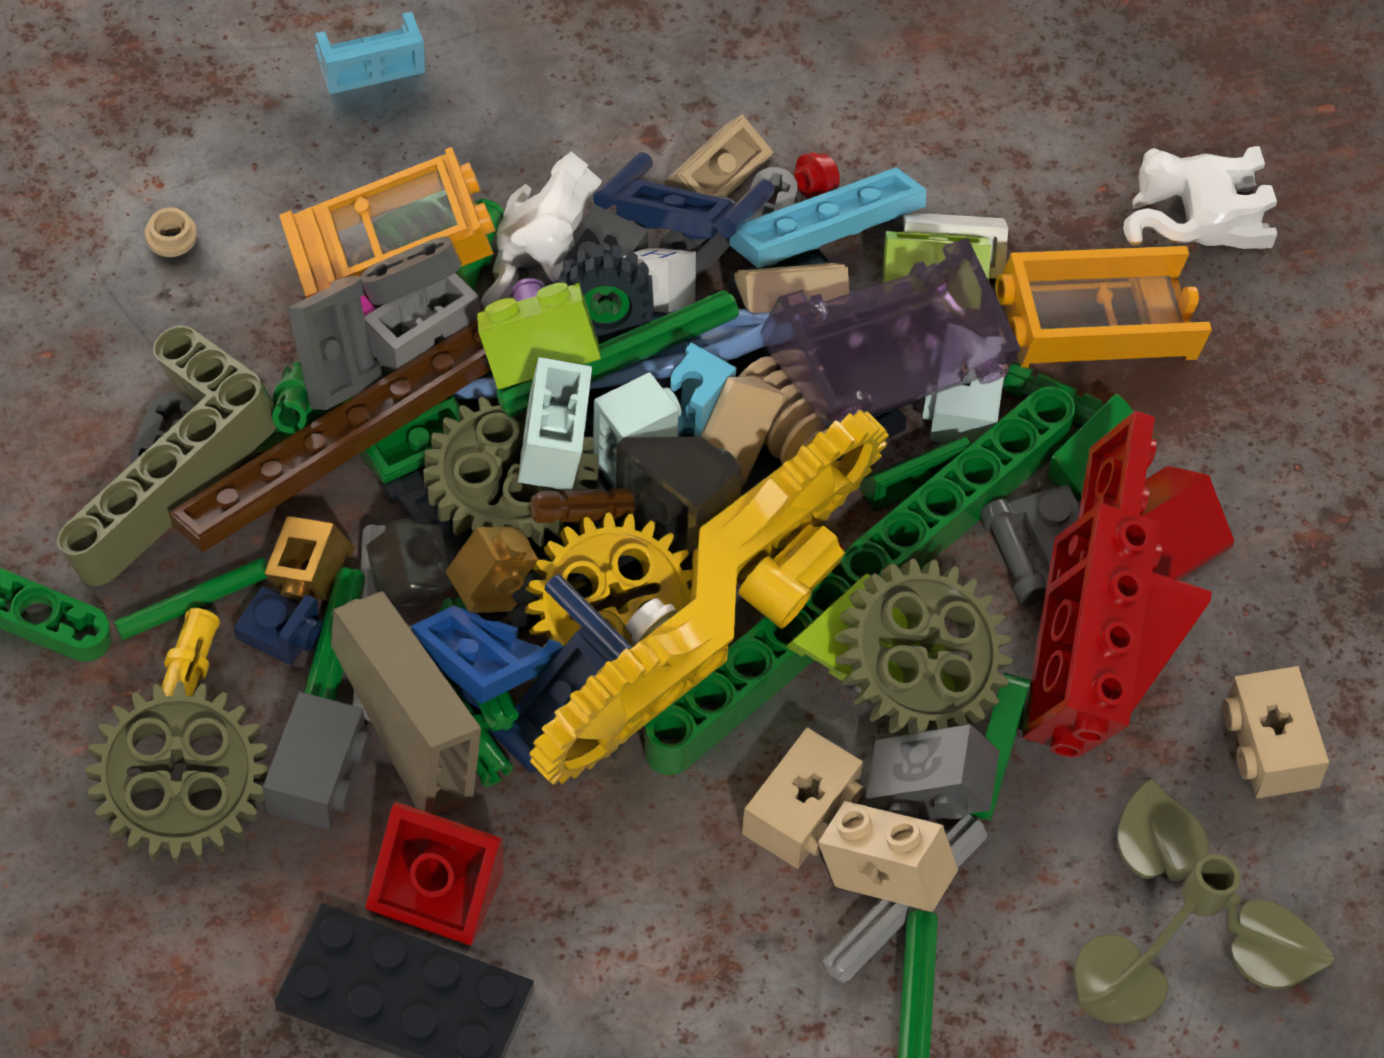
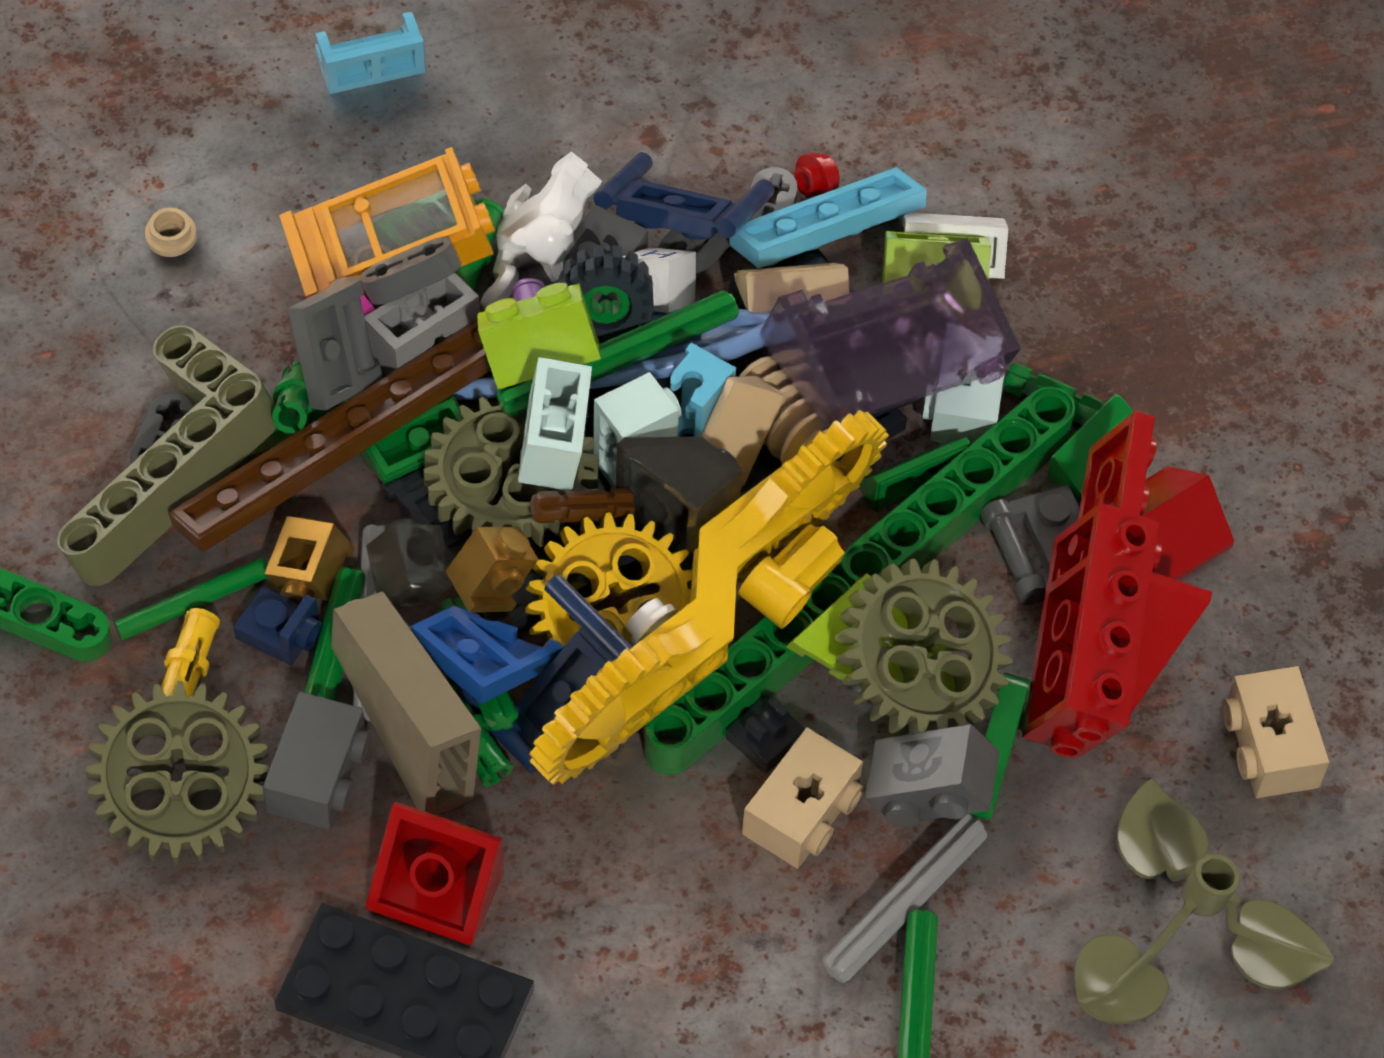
tan slope [664,114,774,197] -> none
tan brick [818,801,958,912] -> none
light orange door [995,246,1212,368] -> none
white animal [1123,146,1277,249] -> none
none -> black tile [726,695,805,774]

